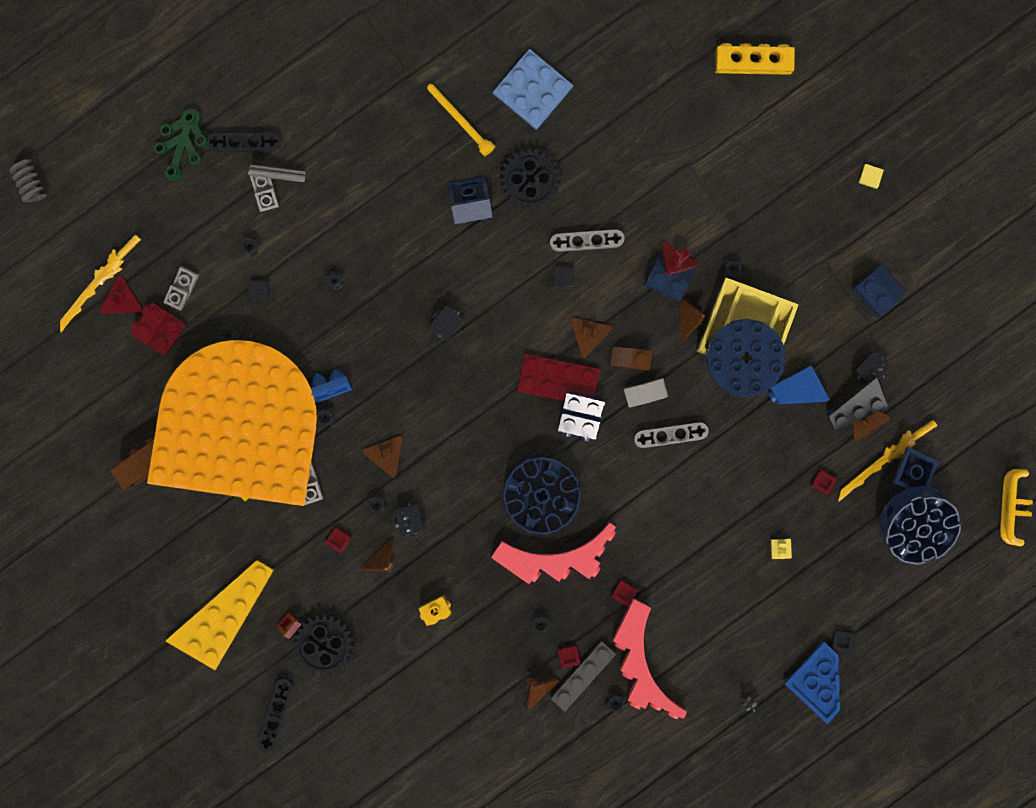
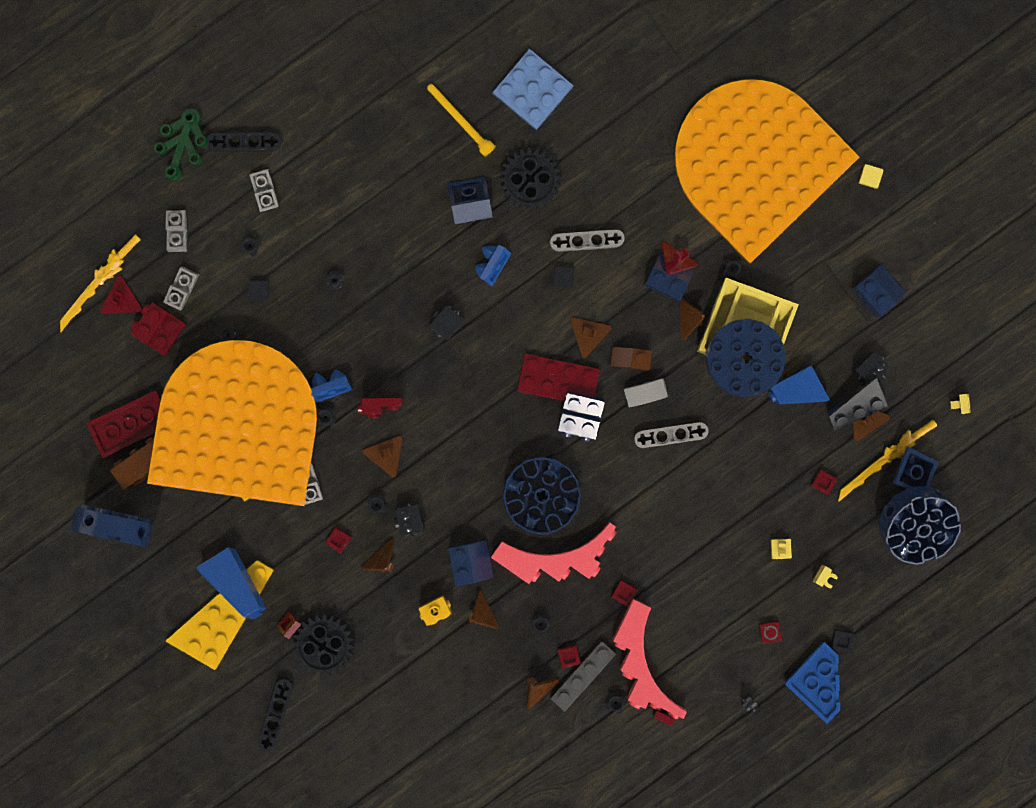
dark grey piece [9,159,47,202] -> none
dark grey axle [248,164,306,182] -> none
yellow brick [715,43,794,75] -> none
yellow piece [1000,469,1033,546] -> none
none -> dark blue brick [71,504,153,547]
none -> dark red plate [86,391,161,458]
none -> light grey slope [165,210,187,252]
none -> blue slope [196,547,267,619]
none -> dark red plate [358,398,404,418]
none -> dark blue slope [448,540,494,587]
none -> reddish brown piece [468,590,499,629]
none -> blue tile [475,245,511,286]
none -> dark red tile [653,709,675,726]
none -> light orange plate [675,80,859,264]
none -> dark red tile [759,621,782,644]
none -> light yellow tile [813,565,838,588]
none -> light yellow tile [950,394,971,414]

